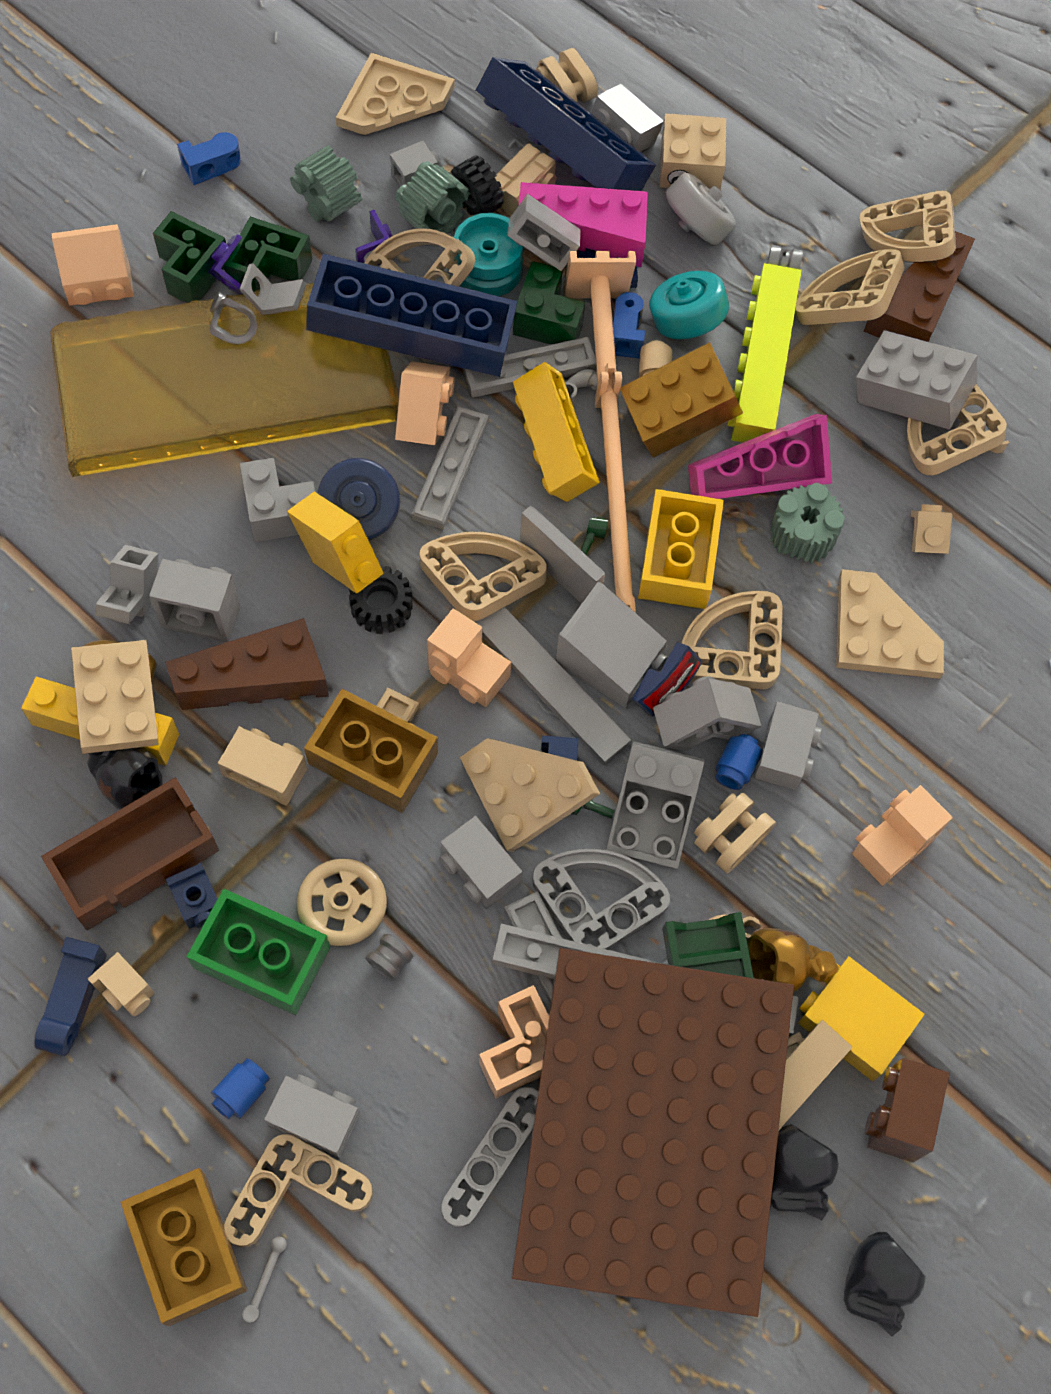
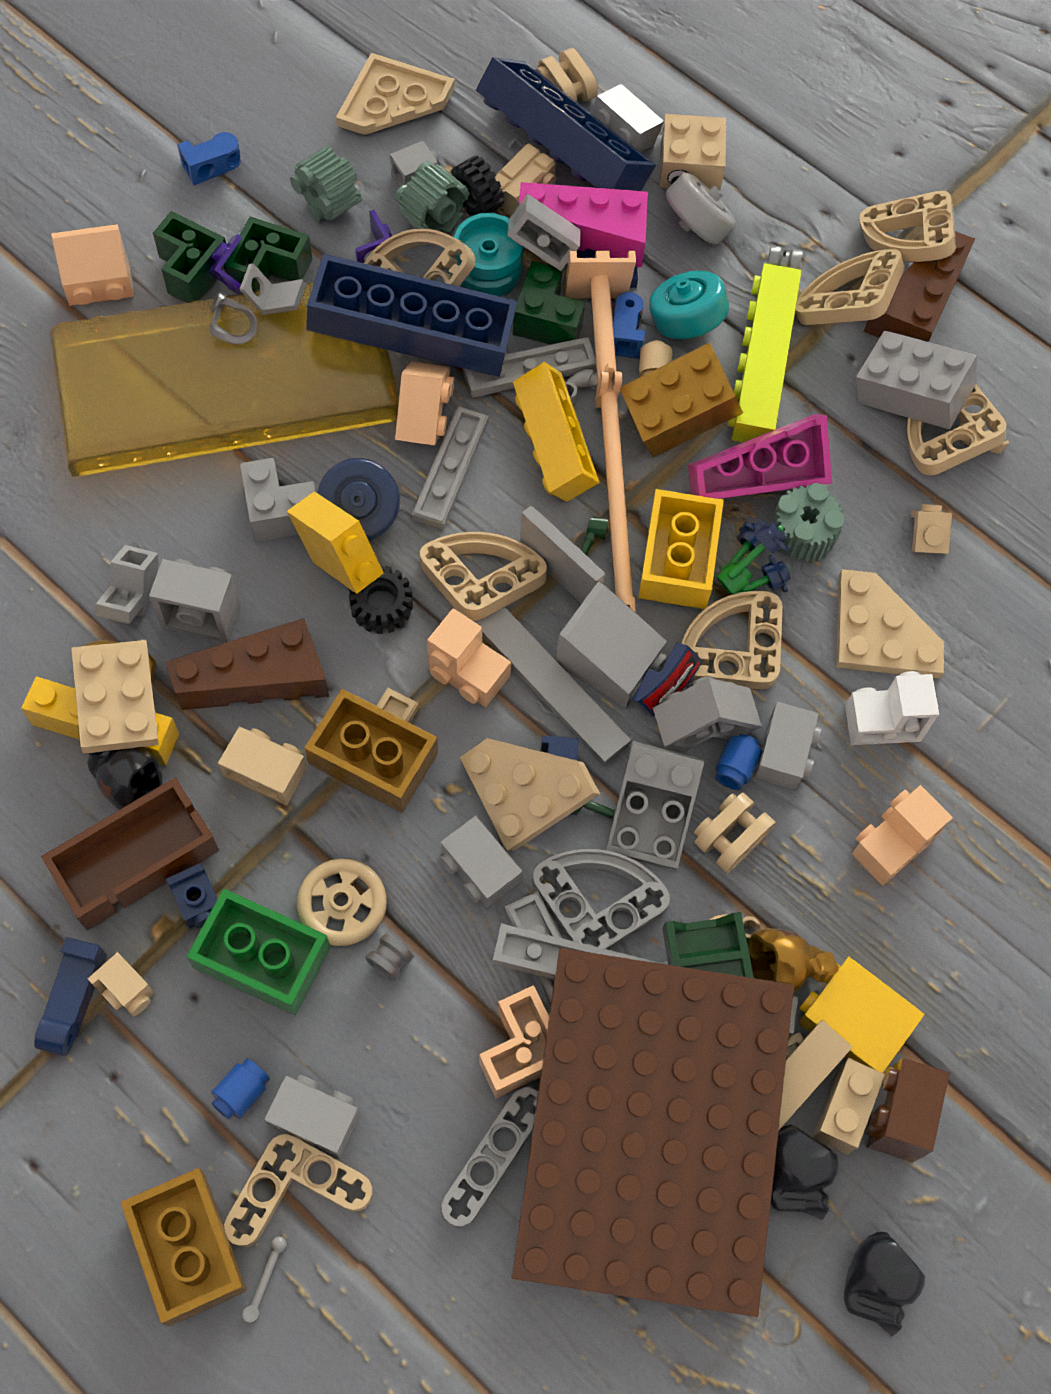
none -> plant [716,519,791,595]
none -> tan brick [812,1058,885,1155]
none -> white brick [845,671,939,745]

